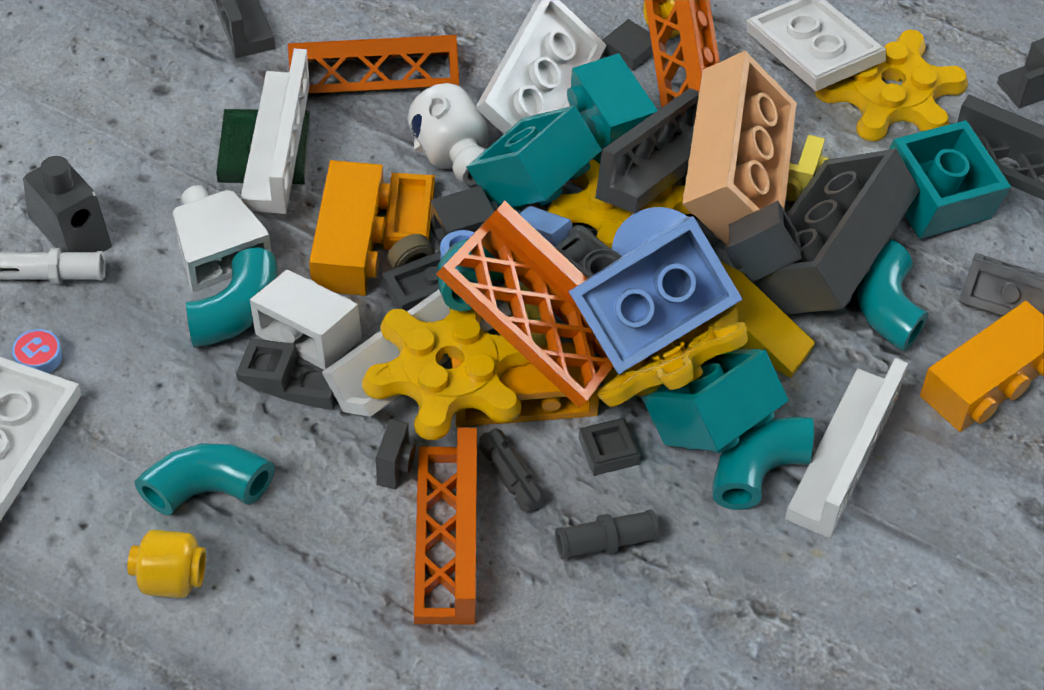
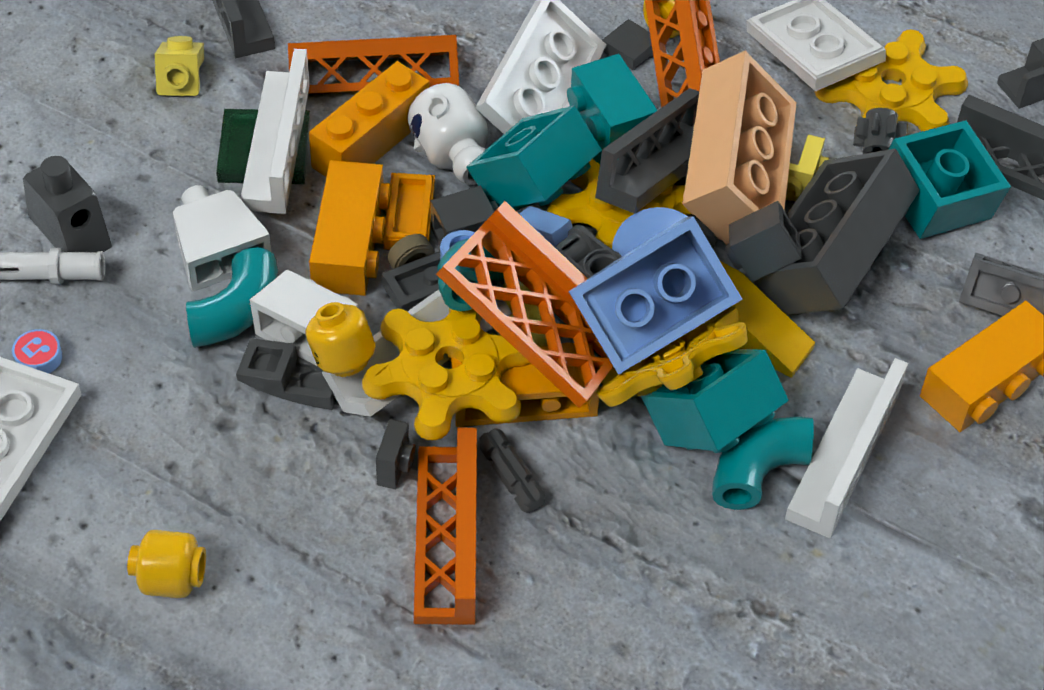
teal cylinder [135,443,275,515] -> none
dark grey pin [555,509,660,559] -> none
dark grey tile [578,417,640,476] -> none
teal cylinder [857,239,929,352] -> none
none -> light yellow bracket [155,36,204,96]
none -> yellow head [305,302,376,377]
none -> light orange brick [309,61,429,177]
none -> dark grey gear [853,108,908,154]

